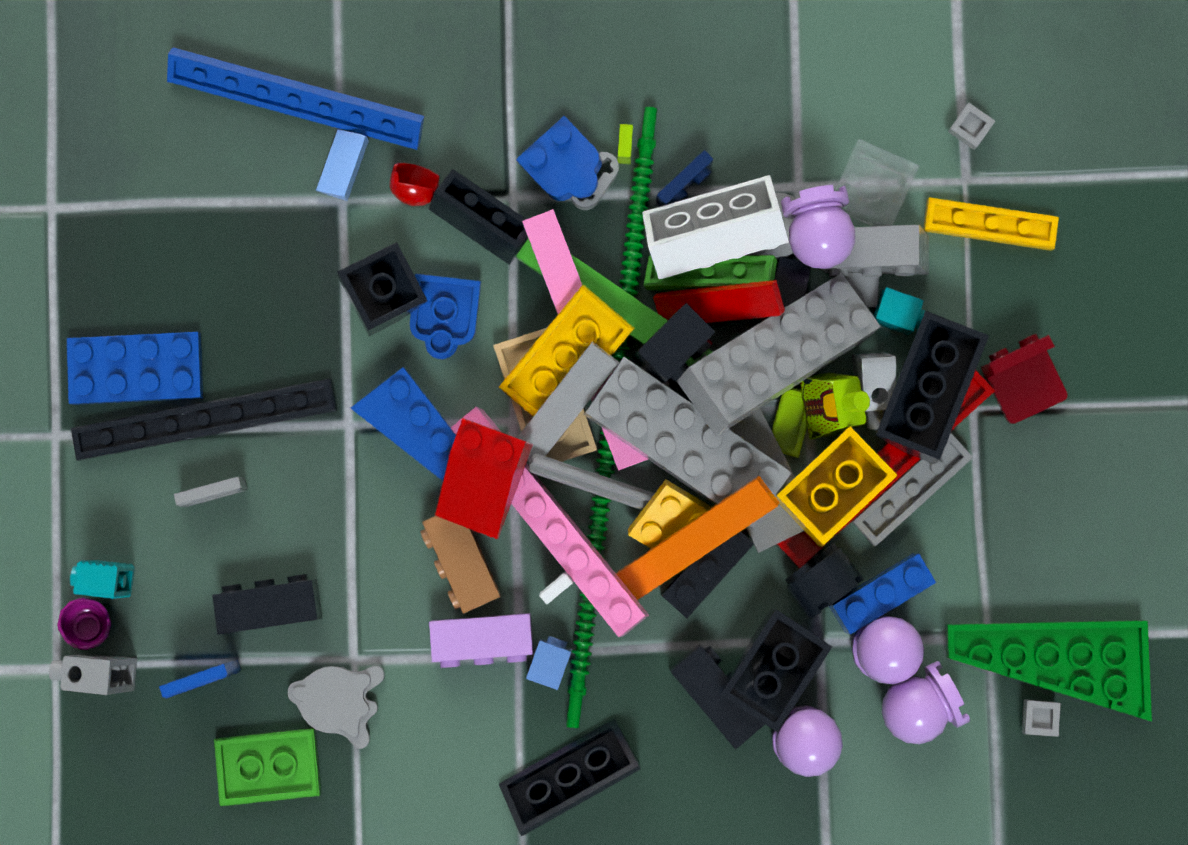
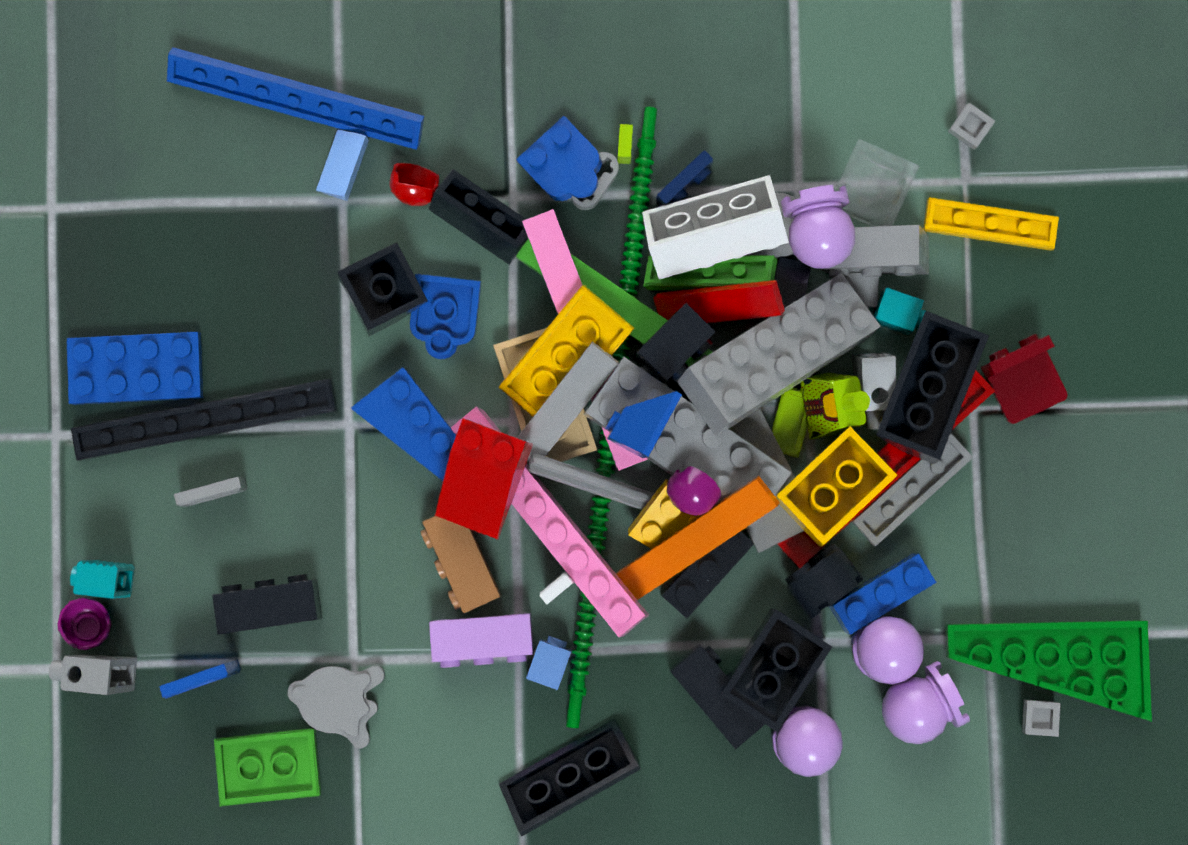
none -> blue slope [605,391,682,458]
none -> magenta hair [666,466,721,516]

